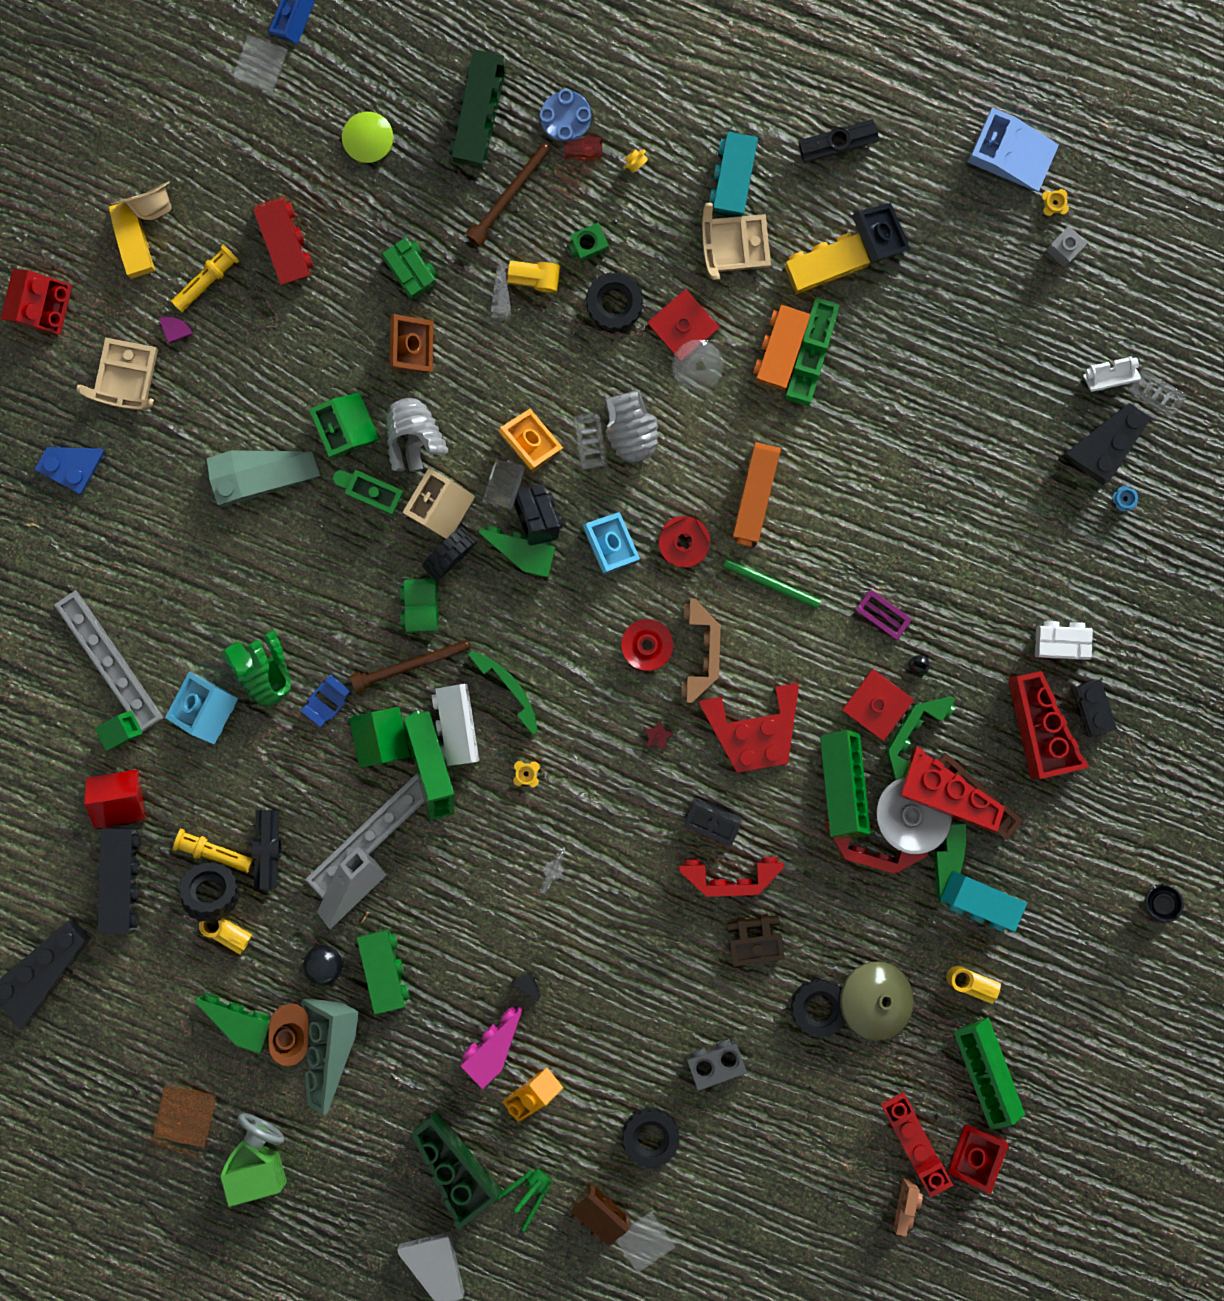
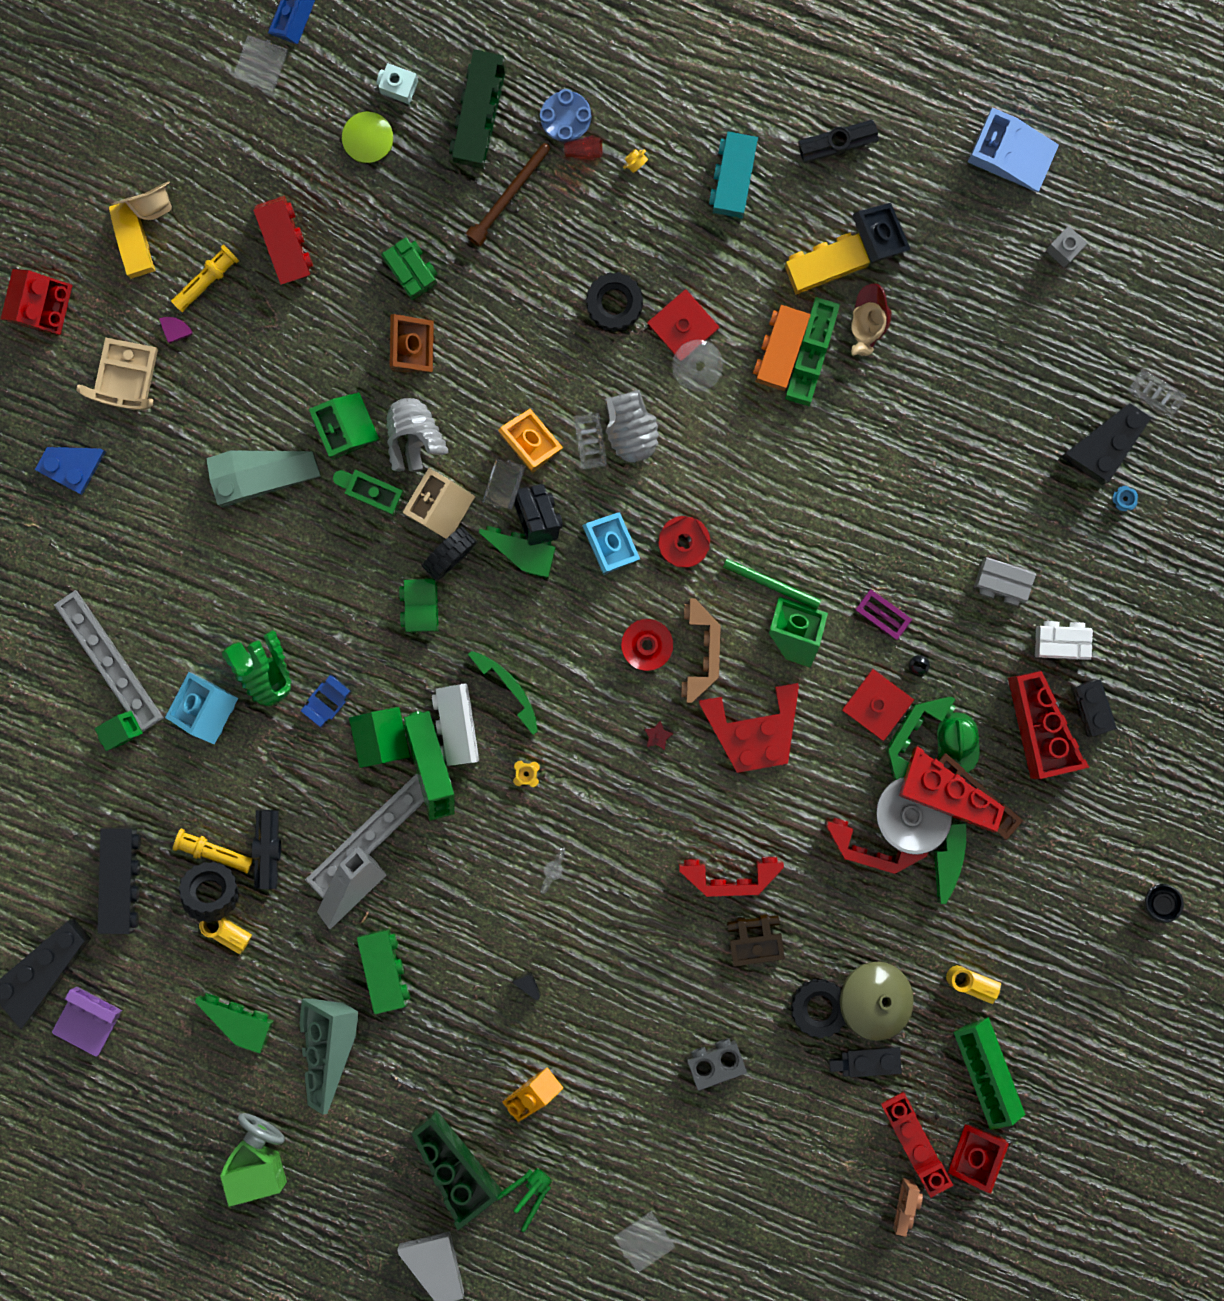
red slope [84,769,146,829] -> none
clear orange tile [153,1084,217,1148] -> none
dark orange piece [267,1003,309,1066] -> none
black hair [303,945,343,986] -> none
reddish brown piece [350,640,471,695] -> none
dark pink slope [461,1005,523,1089] -> none
clear slope [490,265,512,323] -> none
yellow piece [507,261,560,293] -> none
green brick [568,222,609,263] -> none
reddish brown slope [570,1182,630,1246] -> none
black tyre [622,1107,680,1169] -> none
black hinge [683,797,742,847] -> none
tan piece [702,203,771,280] -> none
orange slope [732,442,781,547] -> none
green brick [820,729,871,838] -> none
teal brick [940,871,1027,932] -> none
yellow plate [1042,189,1069,216] -> none
white hinge [1083,356,1142,392] -> none
none -> medium lavender bracket [52,986,123,1056]
none -> light aqua brick [376,63,419,104]
none -> green slope [769,596,828,668]
none -> black hinge [828,1046,902,1077]
none -> tan hair [851,284,892,356]
none -> green piece [937,712,980,773]
none -> light grey brick [974,557,1036,606]

